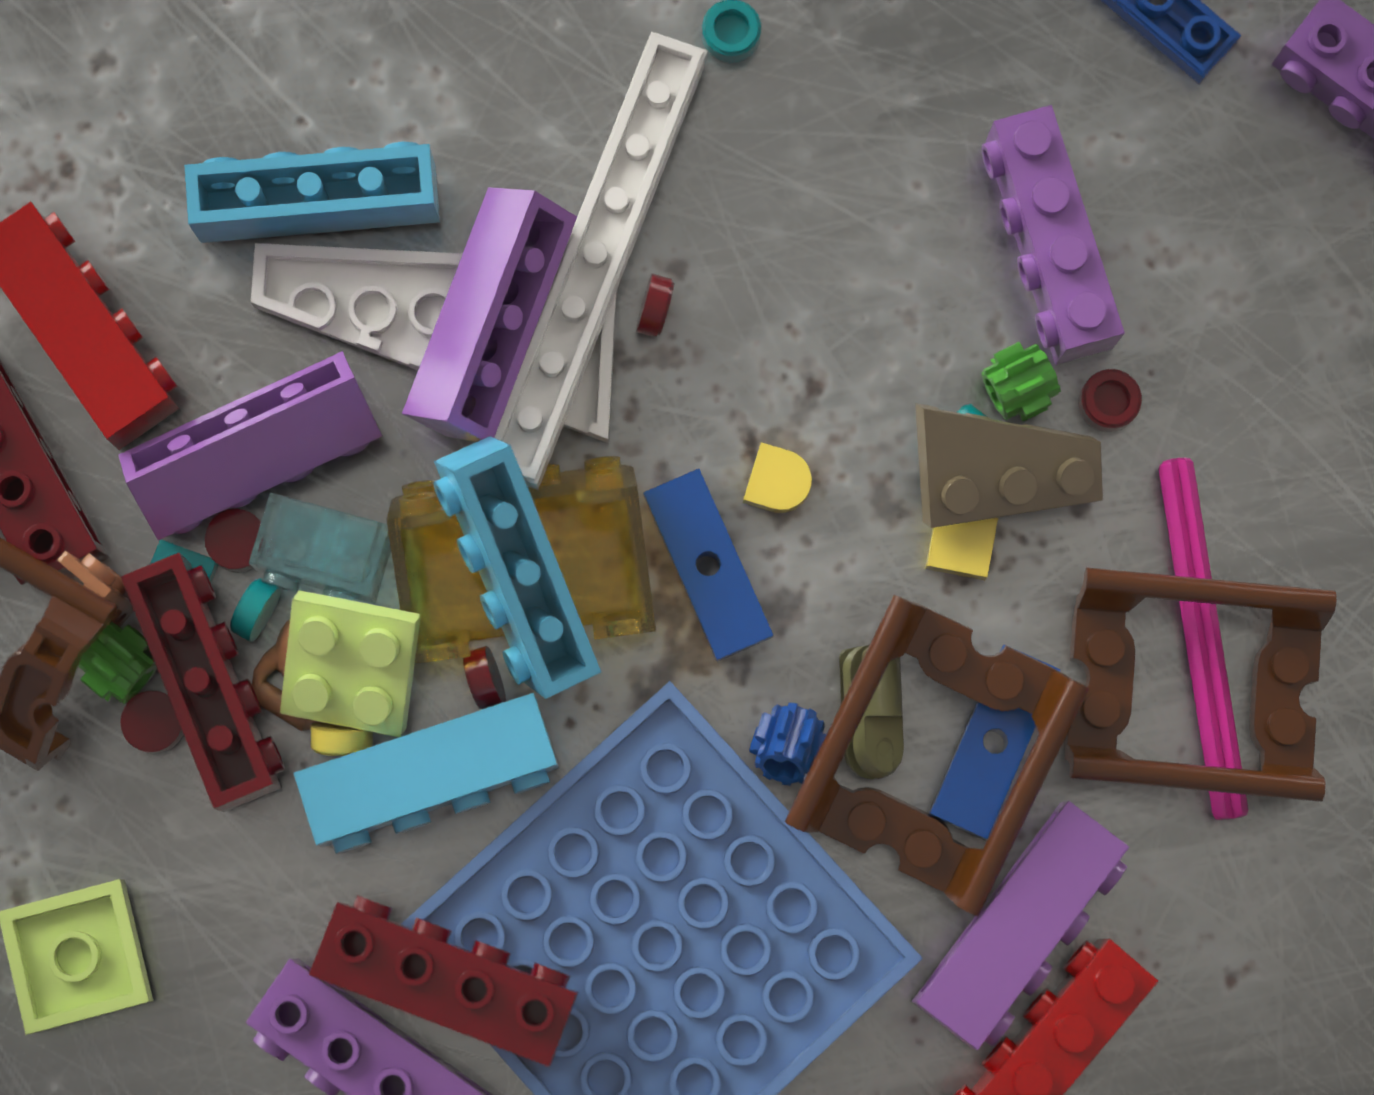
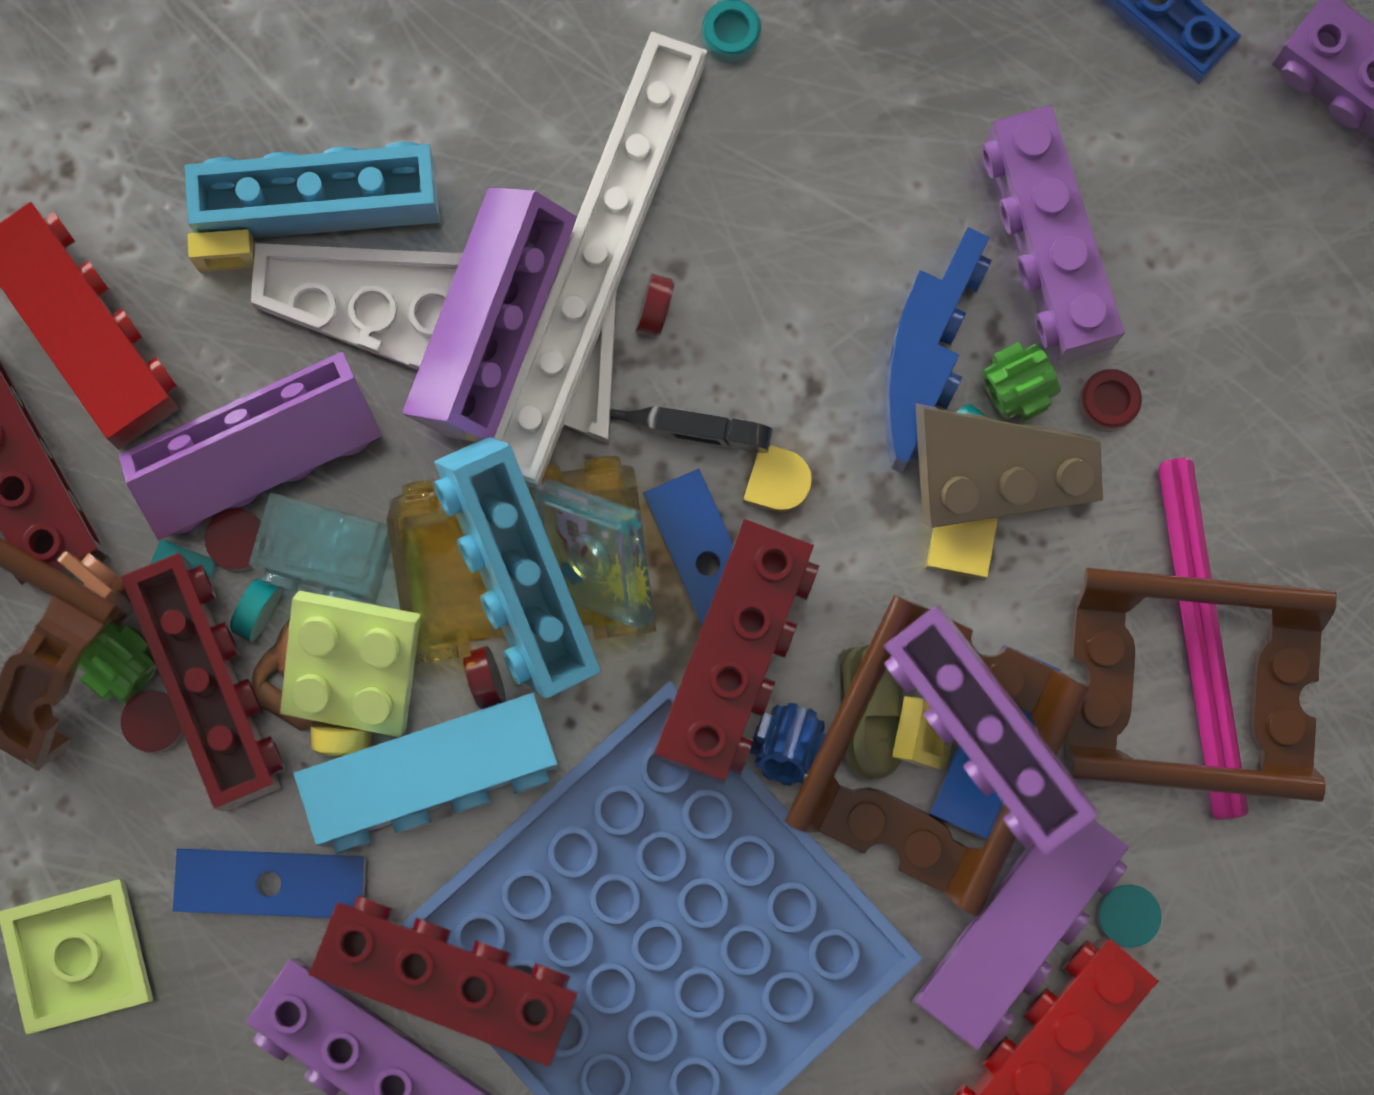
none -> blue tile [173,849,367,918]
none -> light yellow tile [187,229,256,272]
none -> clear light blue tile [534,479,654,630]
none -> black piece [610,406,773,453]
none -> dark red brick [654,519,820,784]
none -> blue slope [884,227,992,474]
none -> medium lavender brick [884,605,1098,856]
none -> light yellow tile [892,696,952,771]
none -> teal tile [1096,885,1162,947]

